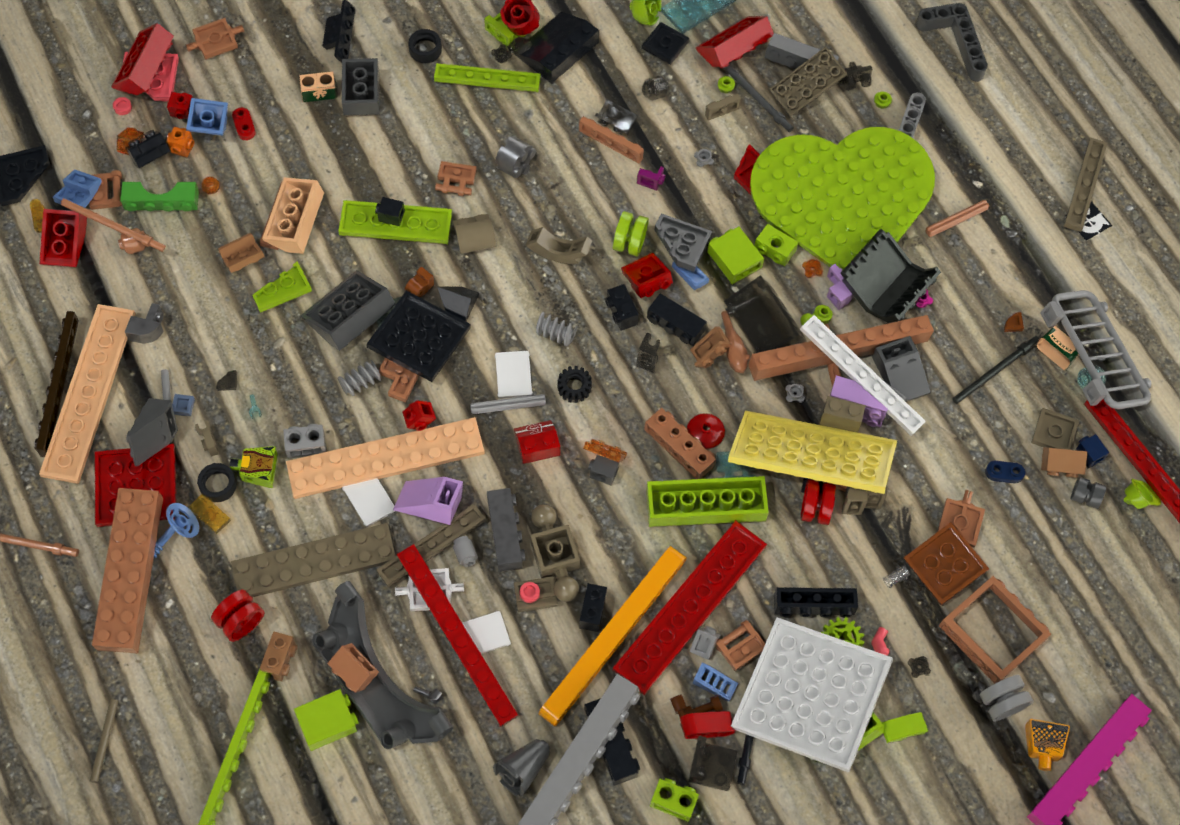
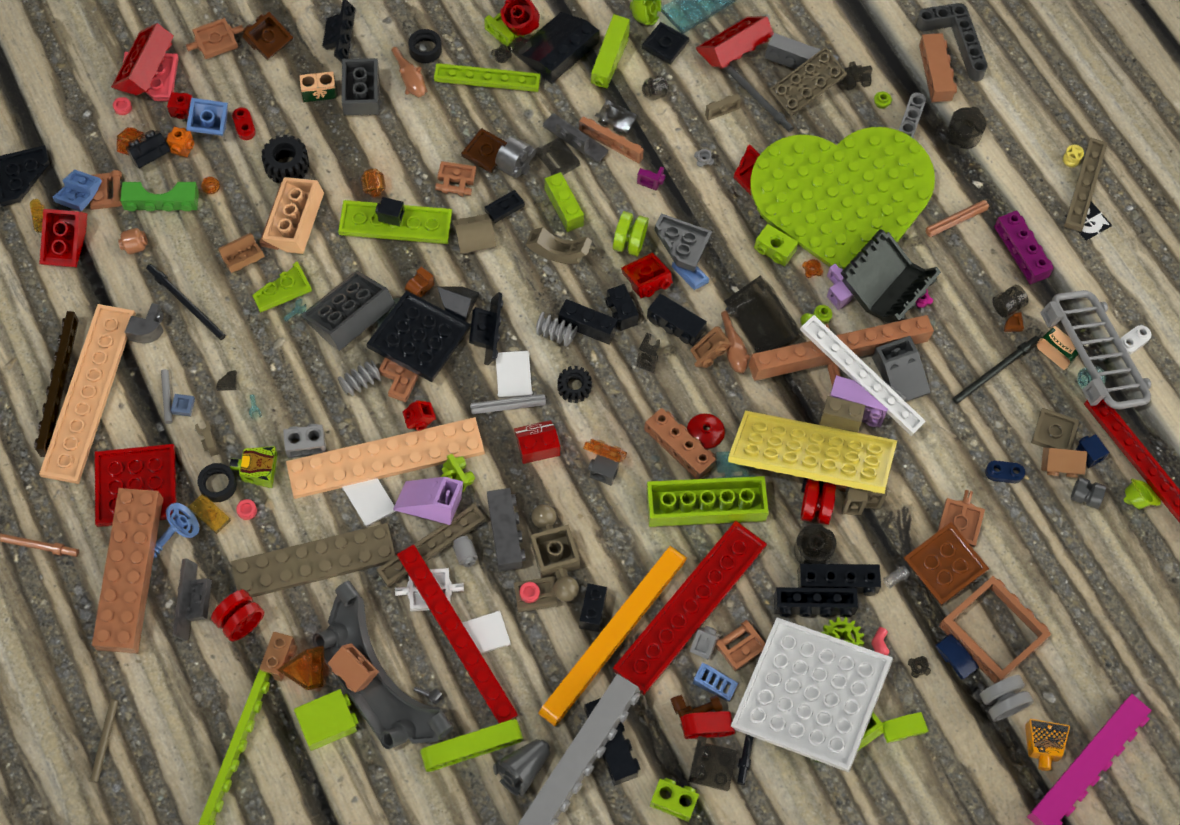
nougat bar [61,198,166,252] -> none
dark grey slope [126,398,178,466] -> none
lime brick [707,226,764,285] -> none
lime plate [717,76,735,93] -> none
light grey plate [785,384,805,402] -> none
none -> black bar [146,264,226,340]
none -> flat silver bracket [173,558,212,641]
none -> coral tile [236,499,257,520]
none -> reddish brown plate [242,12,293,61]
none -> black tyre [261,135,310,184]
none -> clear orange slope [277,646,324,690]
none -> clear light blue hand [283,299,307,322]
none -> clear orange head [361,169,386,197]
none -> nougat piece [391,47,428,98]
none -> lime beam [420,719,524,772]
none -> lime hips [441,454,475,492]
none -> reddish brown plate [461,128,507,173]
none -> black bracket [469,292,504,365]
none -> black plate [484,190,525,224]
none -> clear smoke plate [535,137,580,176]
none -> flat silver bracket [543,113,608,163]
none -> lime brick [545,172,584,232]
none -> black brick [558,299,618,345]
none -> lime slope [591,14,630,88]
none -> clear smoke brick [794,524,837,564]
none -> black brick [797,563,881,596]
none -> nougat brick [919,33,957,102]
none -> dark blue slope [935,634,979,679]
none -> clear smoke brick [947,107,987,149]
none -> clear smoke wheel [992,284,1029,318]
none -> magenta brick [994,210,1054,285]
none -> light yellow wheel [1063,145,1084,167]
none -> white plate [1121,325,1151,355]

